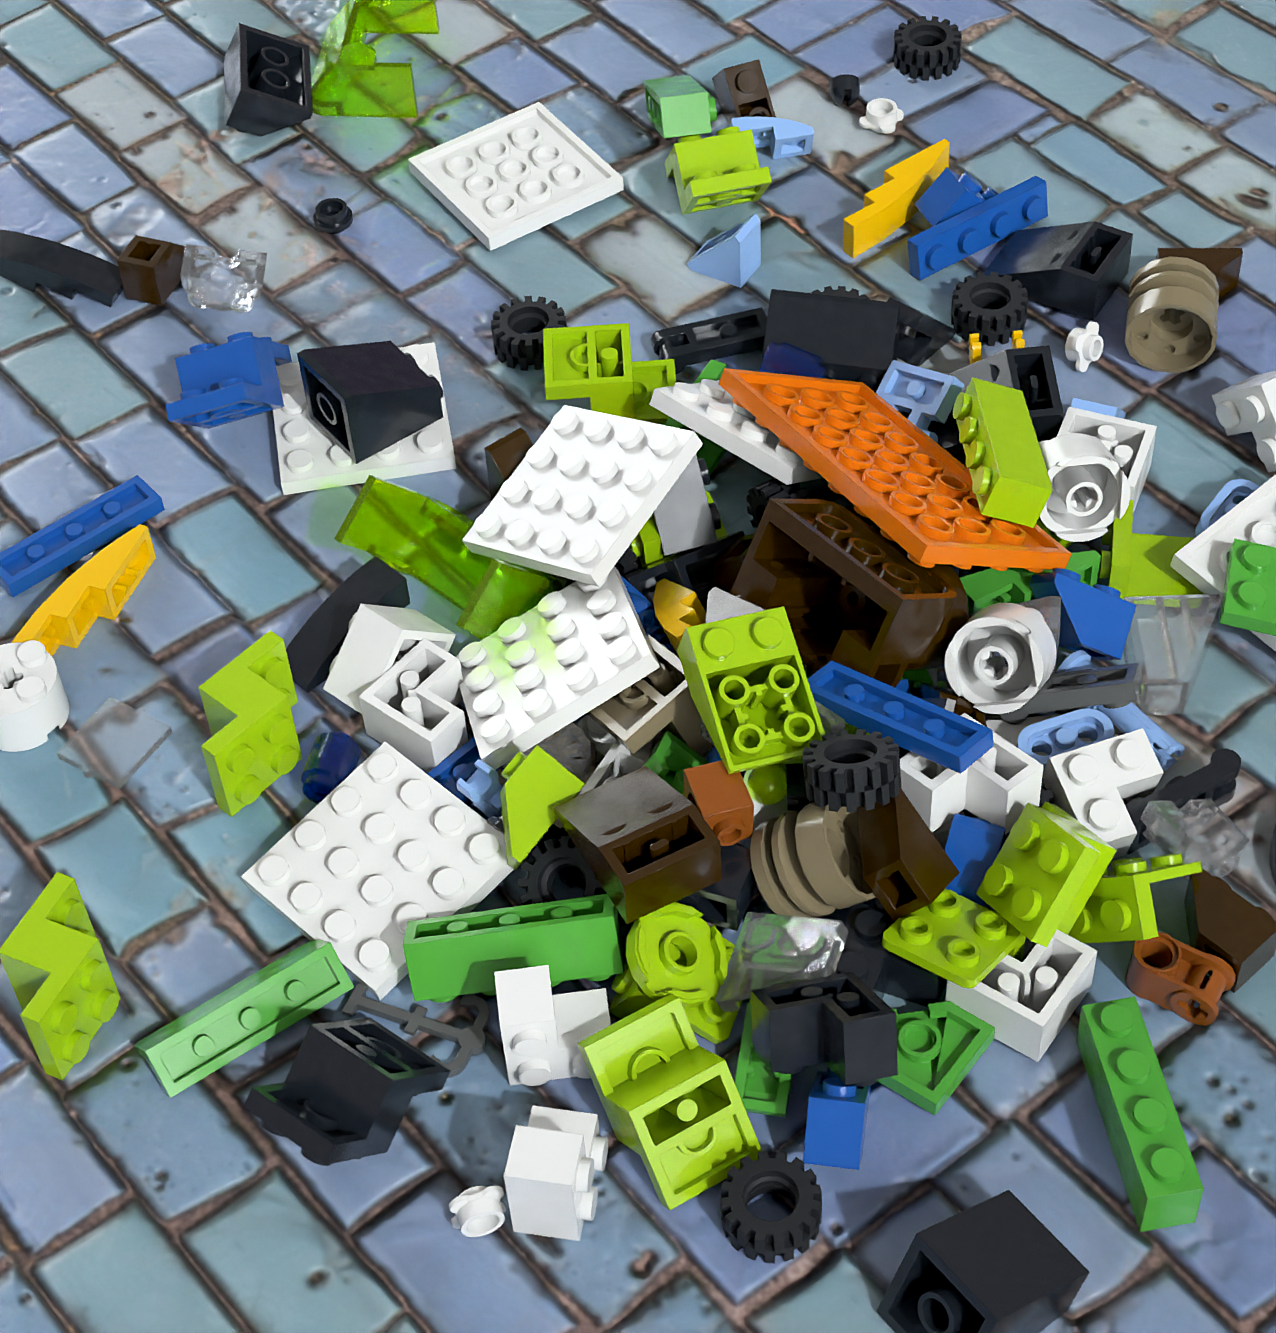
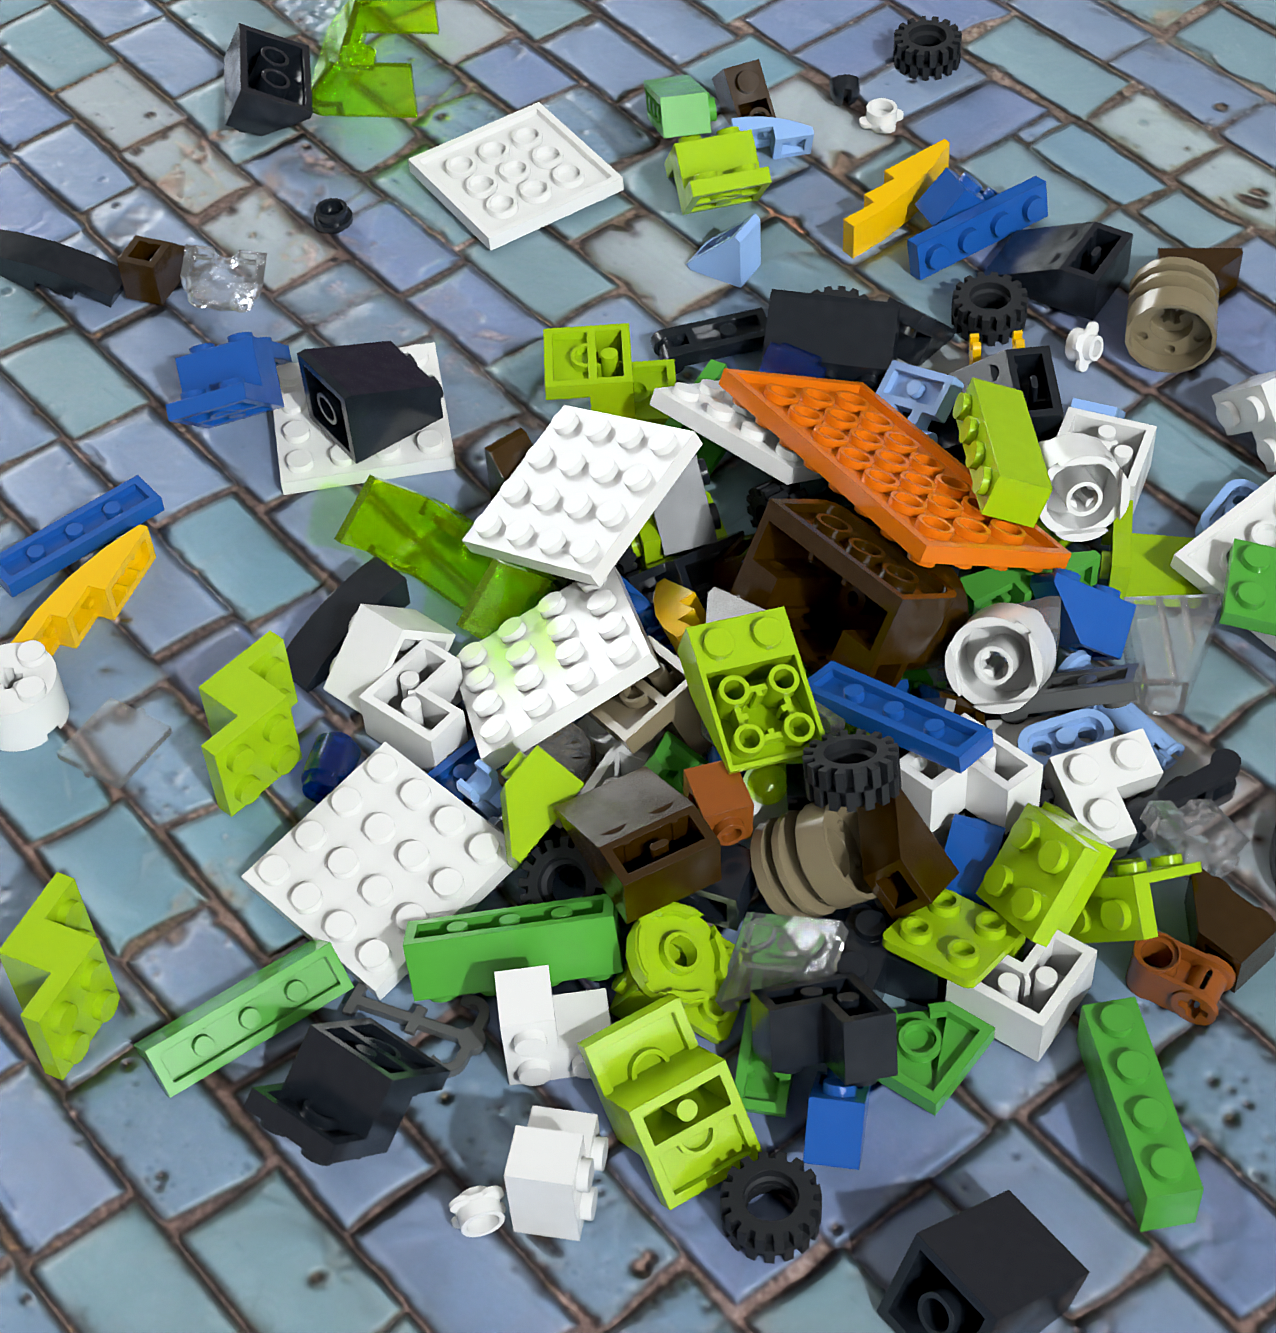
black tyre [491,296,567,371] -> none

